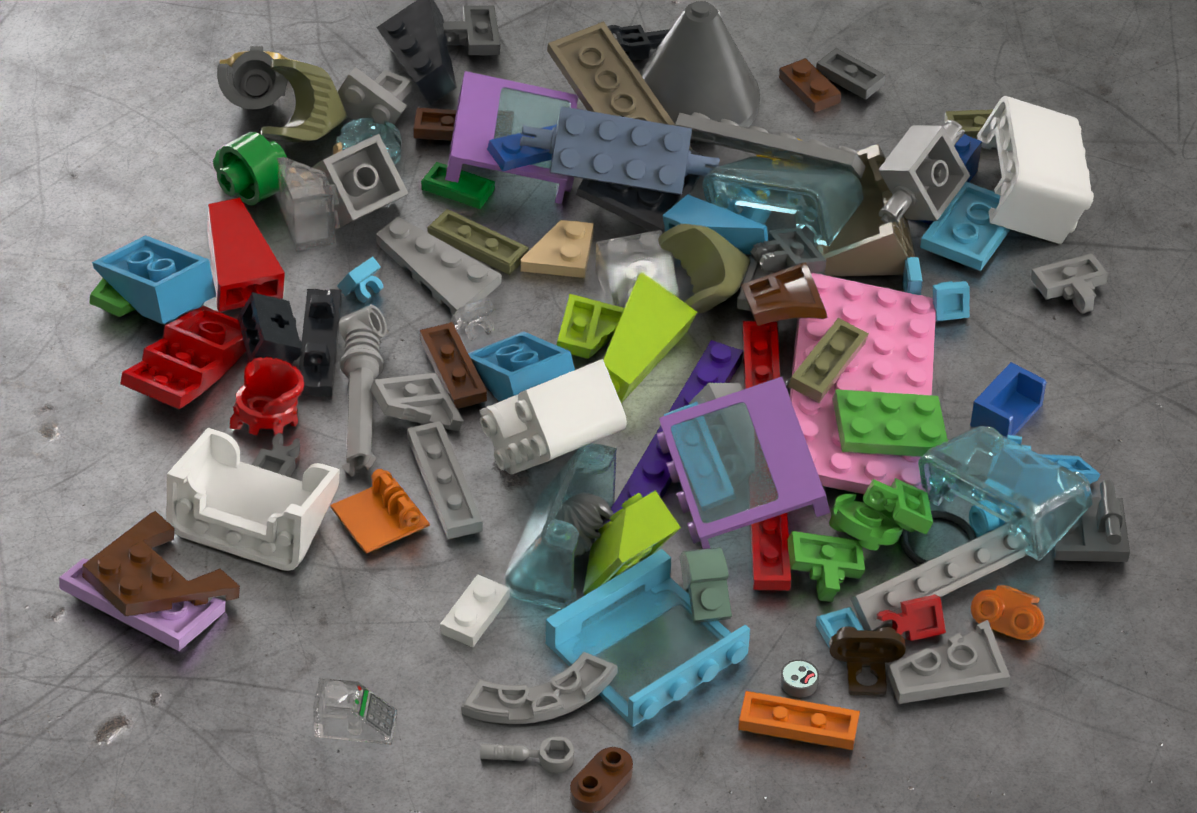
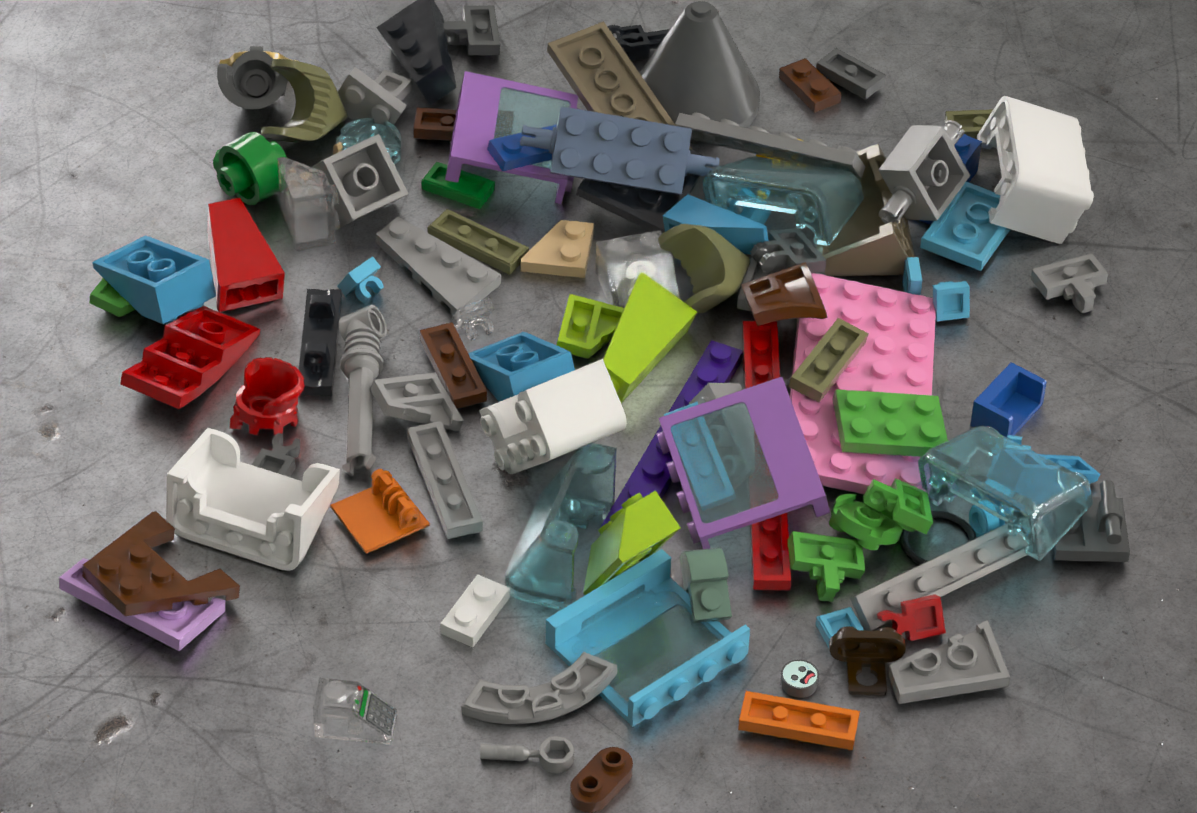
black brick [238,292,302,365] -> none
dark grey hair [551,493,614,565] -> none
orange bracket [971,585,1044,640] -> none

